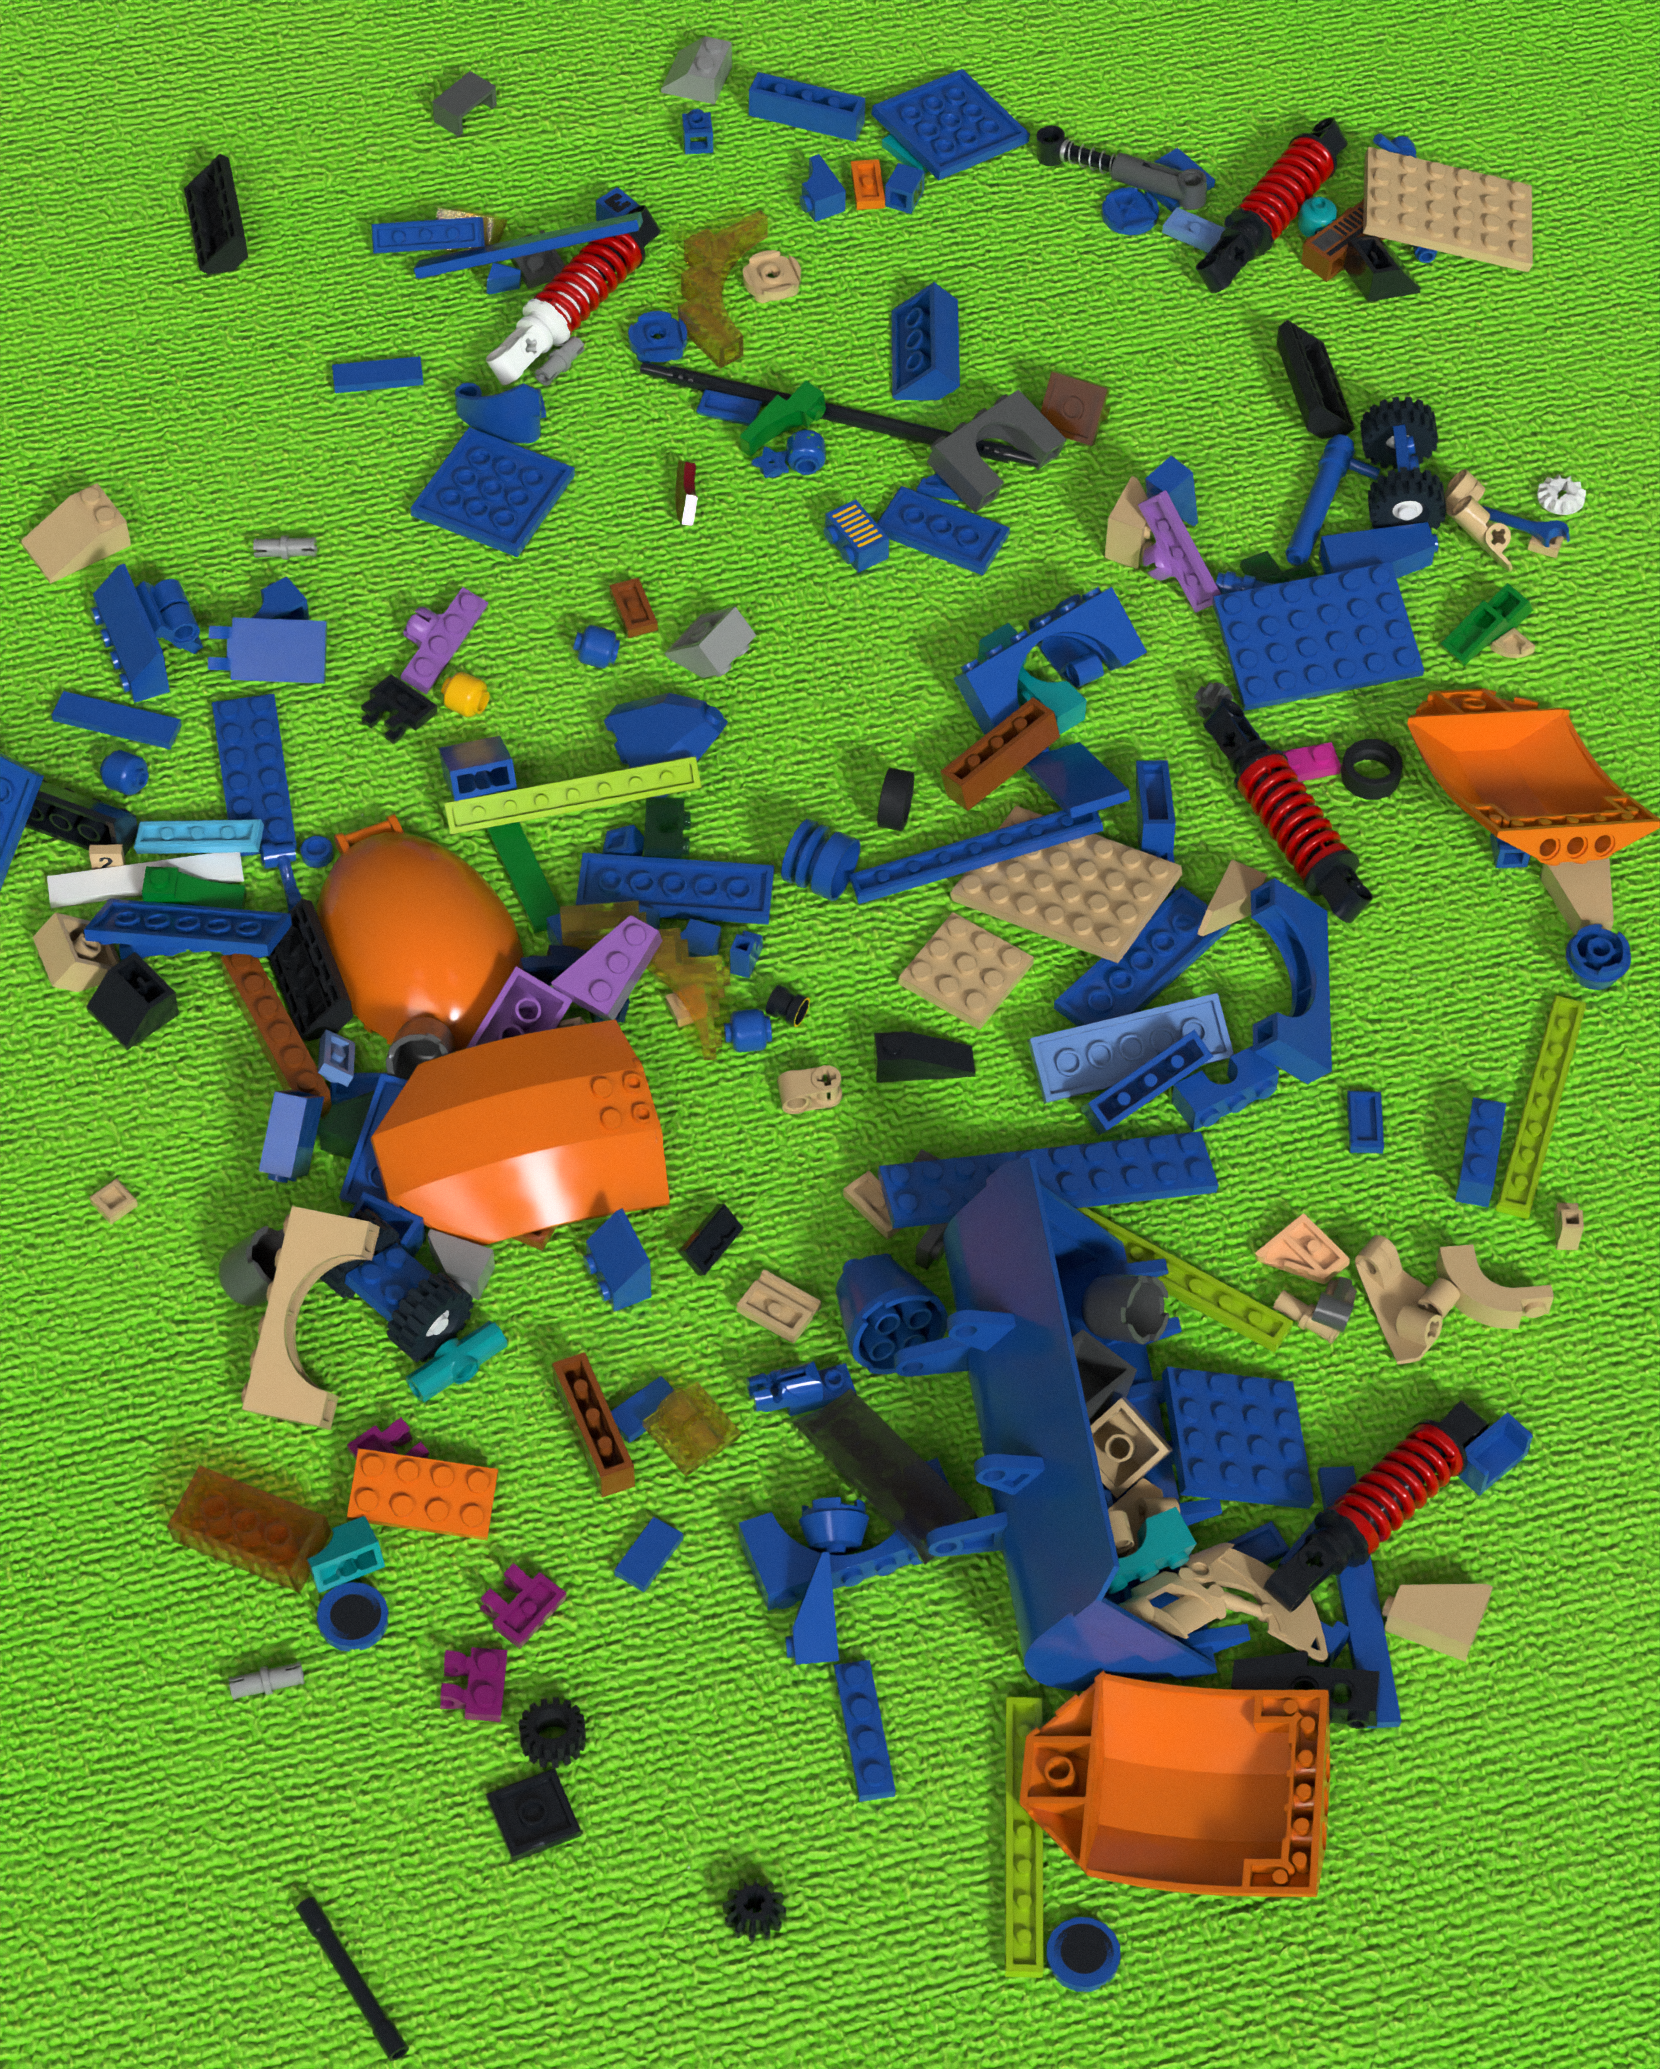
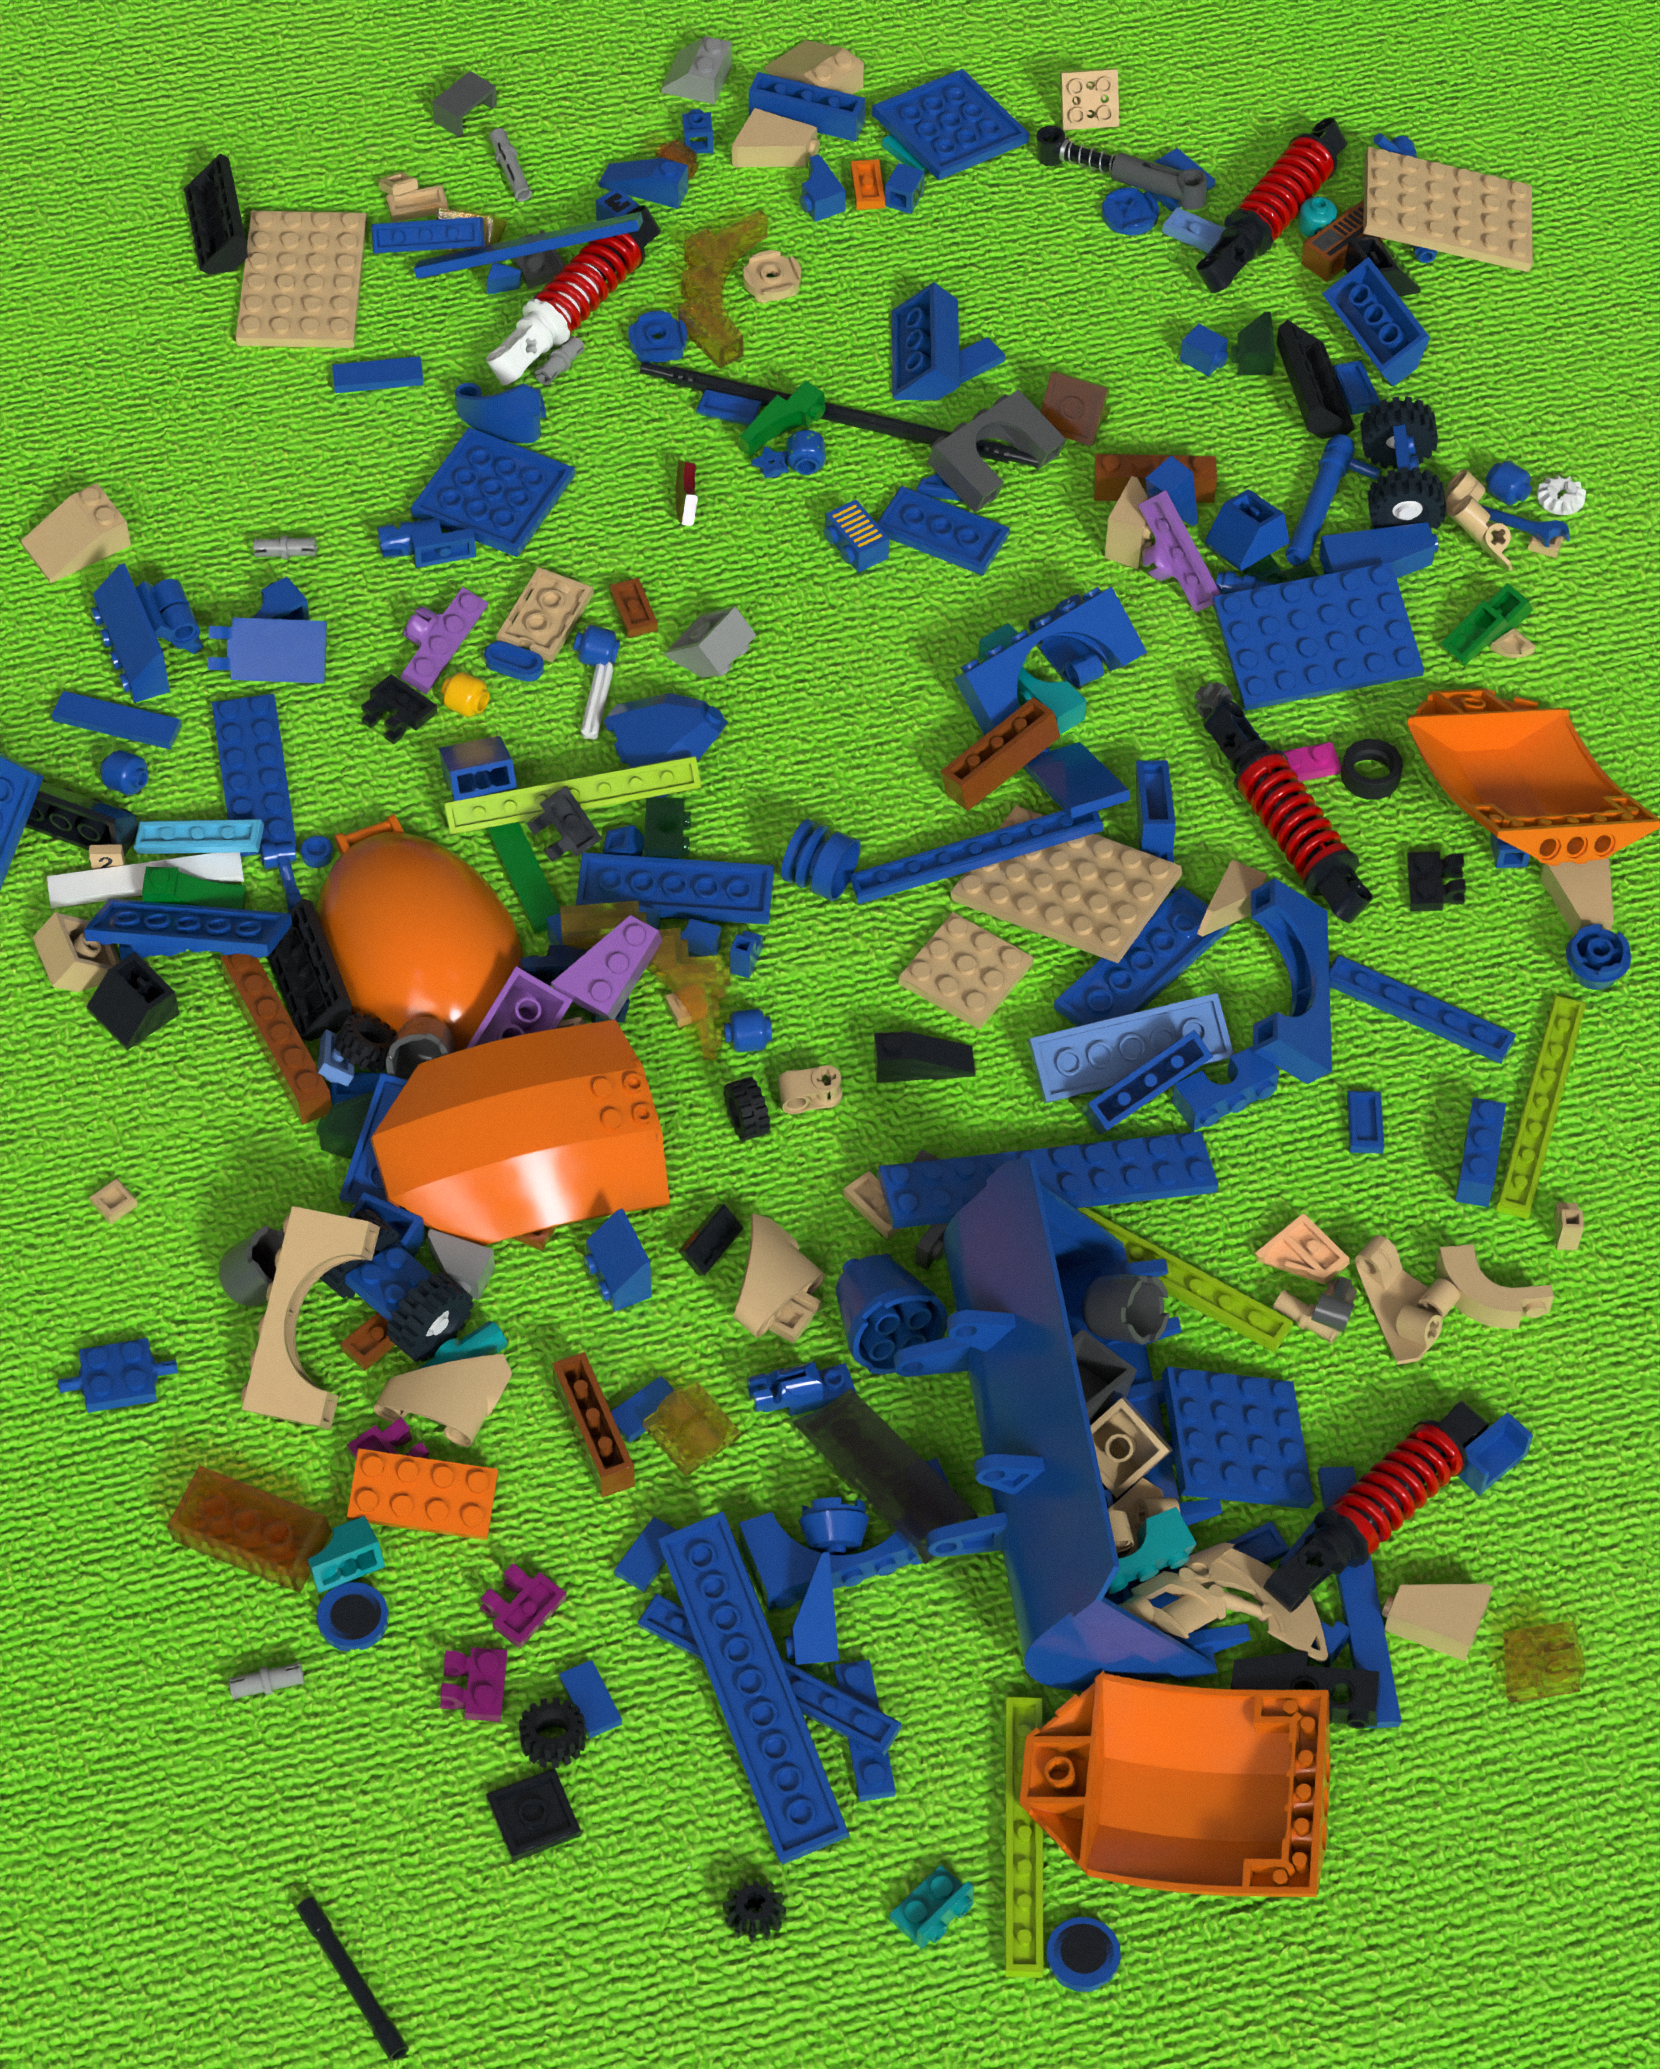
brick [259,1090,324,1183] -> none
black wheel [766,984,810,1027] -> none
black tyre [877,768,915,831] -> none
none -> blue plate [58,1338,178,1413]
none -> tan plate [236,211,367,348]
none -> black tyre [335,1013,396,1072]
none -> dark orange plate [340,1312,395,1371]
none -> tan panel [373,1354,513,1447]
none -> blue plate [377,518,476,568]
none -> tan tile [378,172,418,197]
none -> tan tile [386,185,449,222]
none -> blue tile [484,641,544,682]
none -> light grey pin [489,128,532,202]
none -> tan piece [497,567,594,663]
none -> black plate [525,785,602,862]
none -> blue tile [559,1660,622,1739]
none -> white axle [581,662,613,740]
none -> blue slope [598,158,689,209]
none -> blue tile [638,1593,902,1757]
none -> clear orange head [656,140,699,181]
none -> blue plate [657,1512,850,1865]
none -> black tyre [723,1077,770,1141]
none -> tan slope [732,108,820,167]
none -> tan panel [733,1213,826,1338]
none -> tan slope [765,40,864,95]
none -> teal bracket [889,1865,974,1949]
none -> blue tile [959,337,1005,384]
none -> tan plate [1060,68,1119,130]
none -> dark orange brick [1093,454,1217,503]
none -> blue brick [1180,324,1228,377]
none -> blue slope [1205,489,1290,571]
none -> clear green slope [1231,312,1275,375]
none -> blue slope [1322,257,1430,387]
none -> blue tile [1329,955,1516,1064]
none -> blue tile [1333,360,1380,415]
none -> black plate [1407,852,1466,911]
none -> blue head [1485,461,1532,506]
none -> clear yellow plate [1504,1621,1585,1703]

